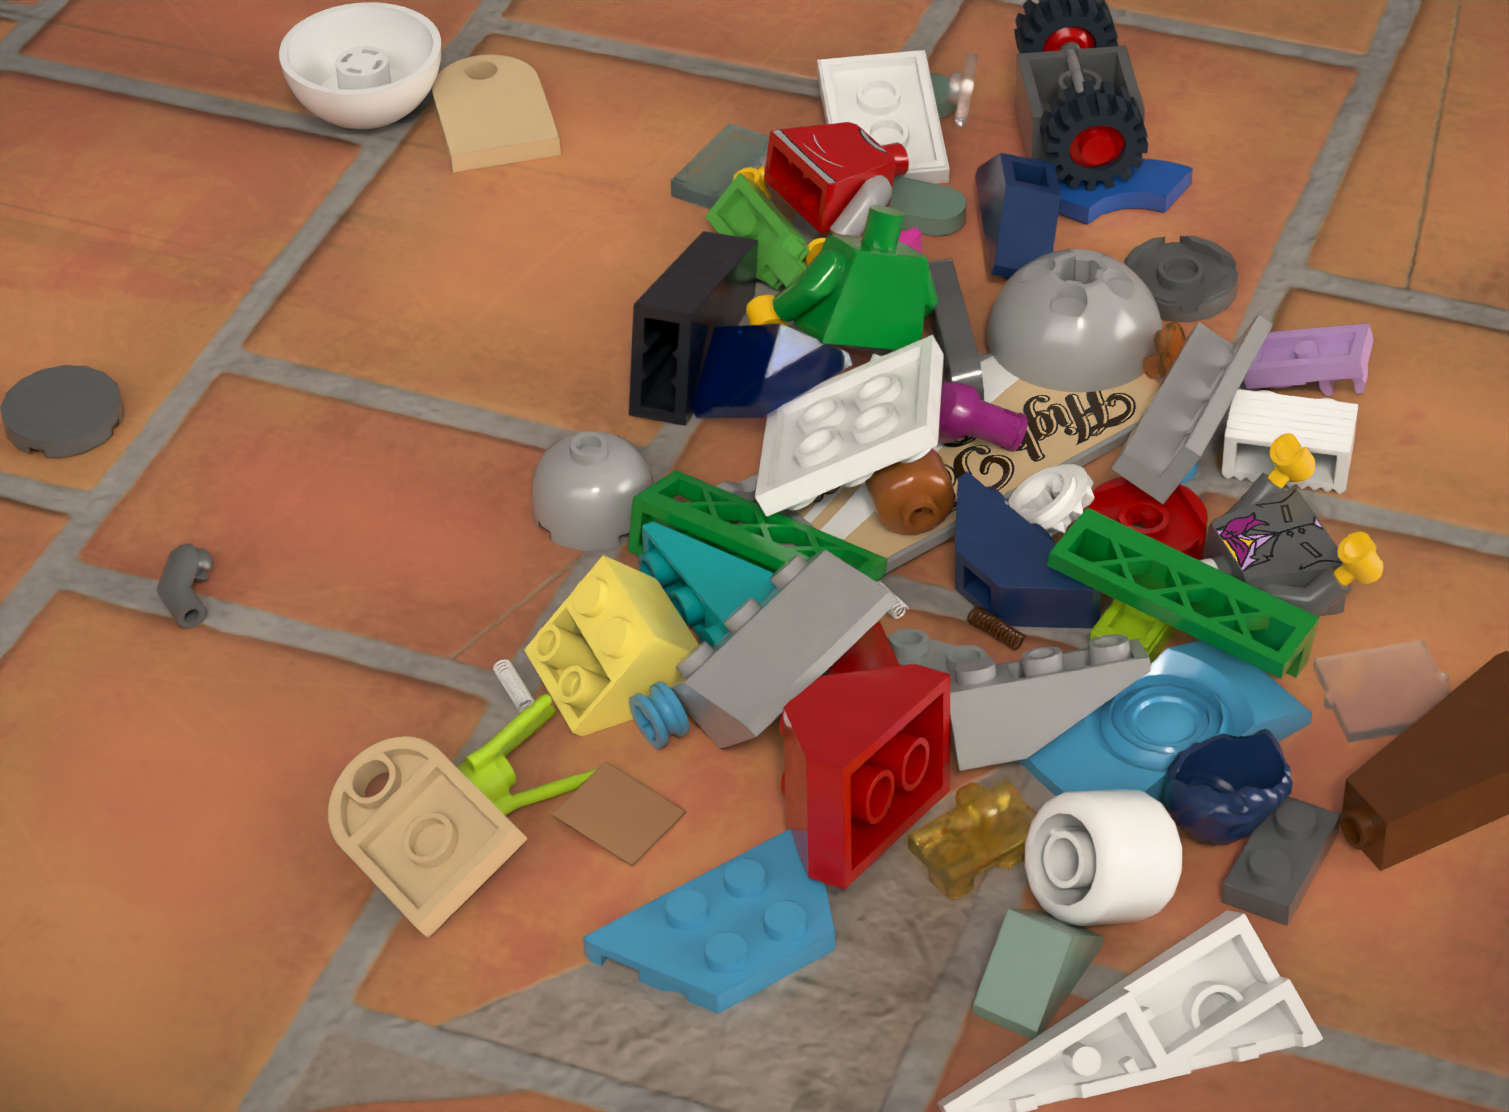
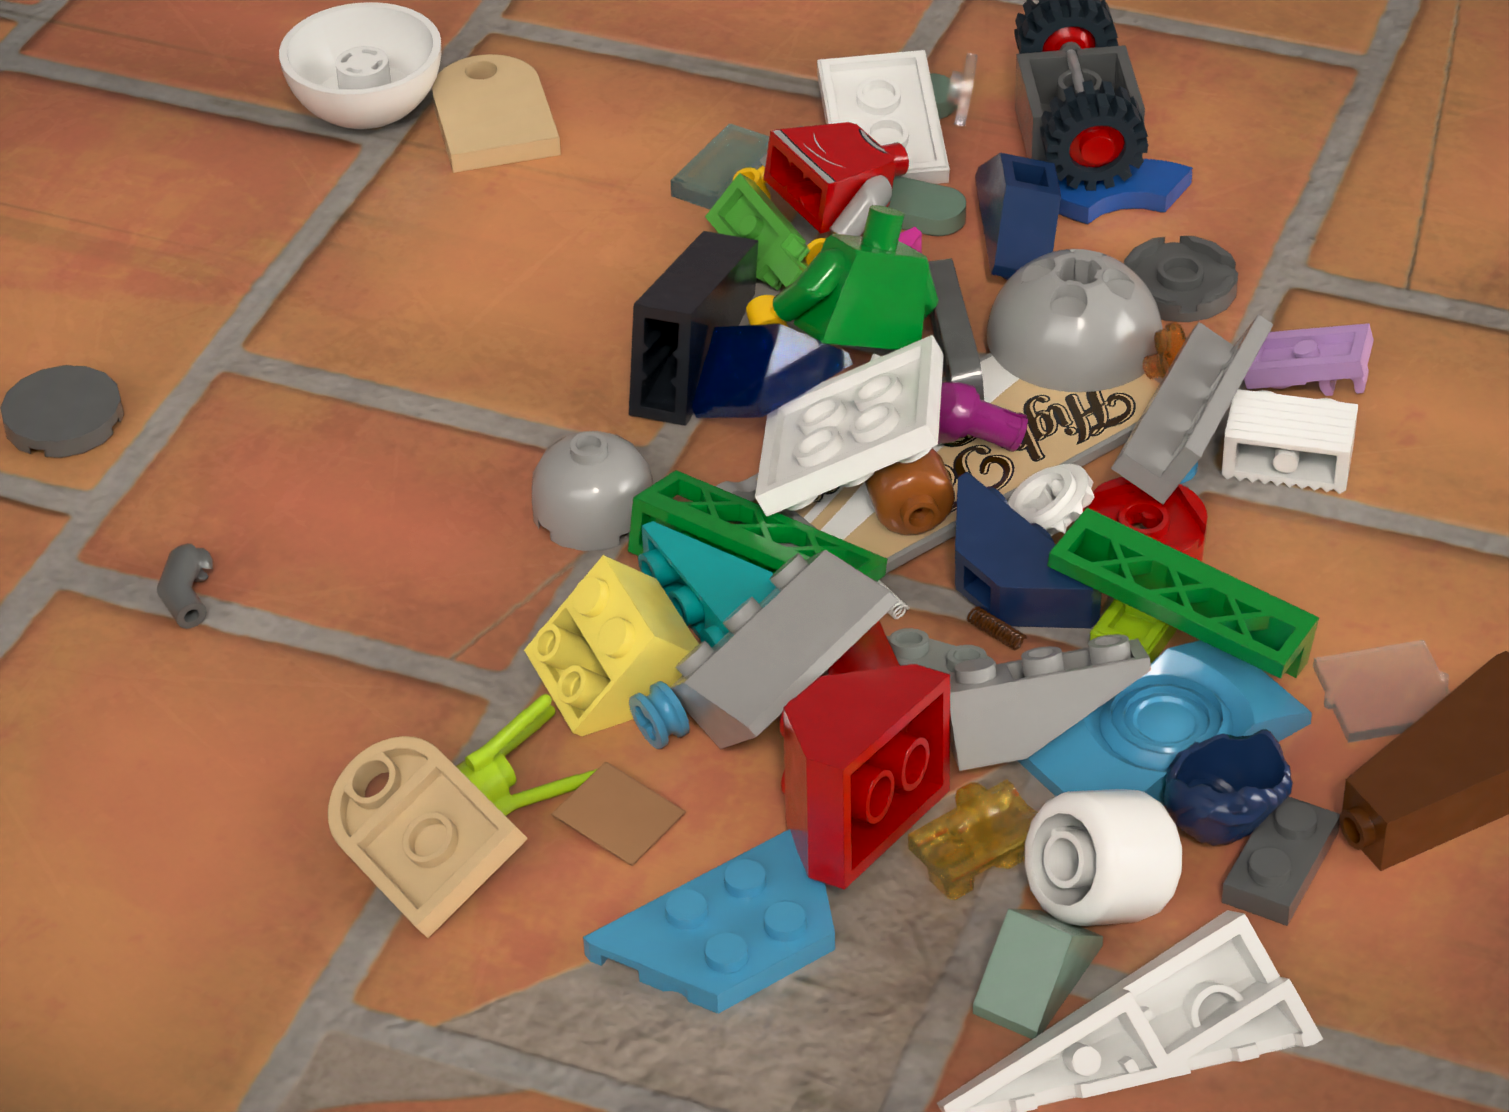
white leg [493,659,535,713] -> none
dark grey torso [1199,433,1383,617] -> none

